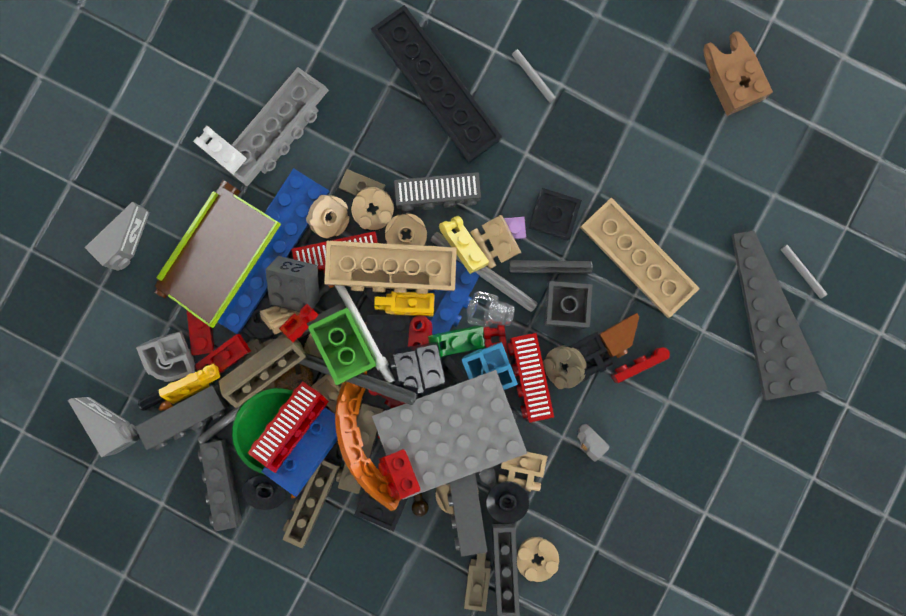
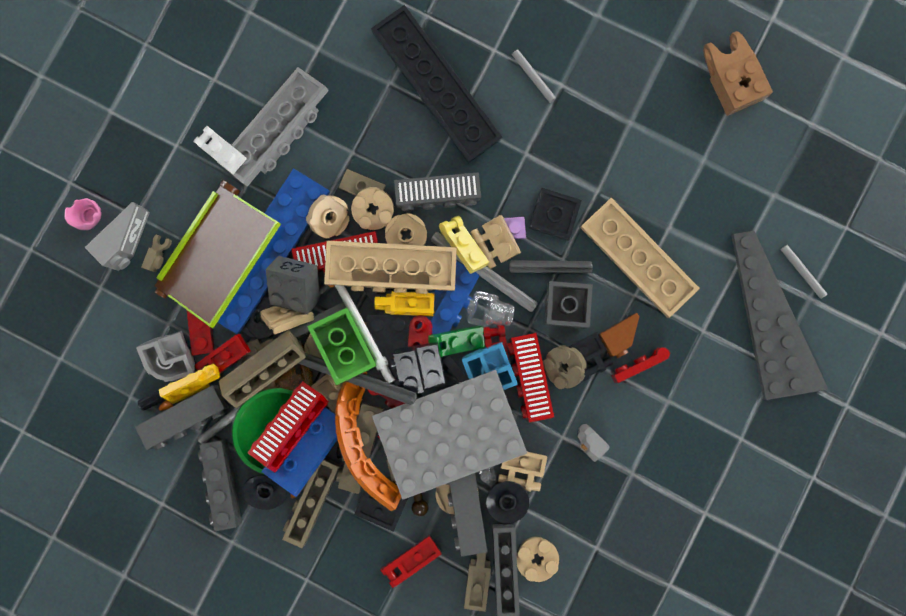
light grey slope [68,397,140,457] -> none
red plate [279,304,318,342] -> none
red bracket [378,449,421,500] -> none
none -> bright pink hair [65,198,101,230]
none -> dark tan plate [141,234,172,272]
none -> red plate [380,535,442,588]

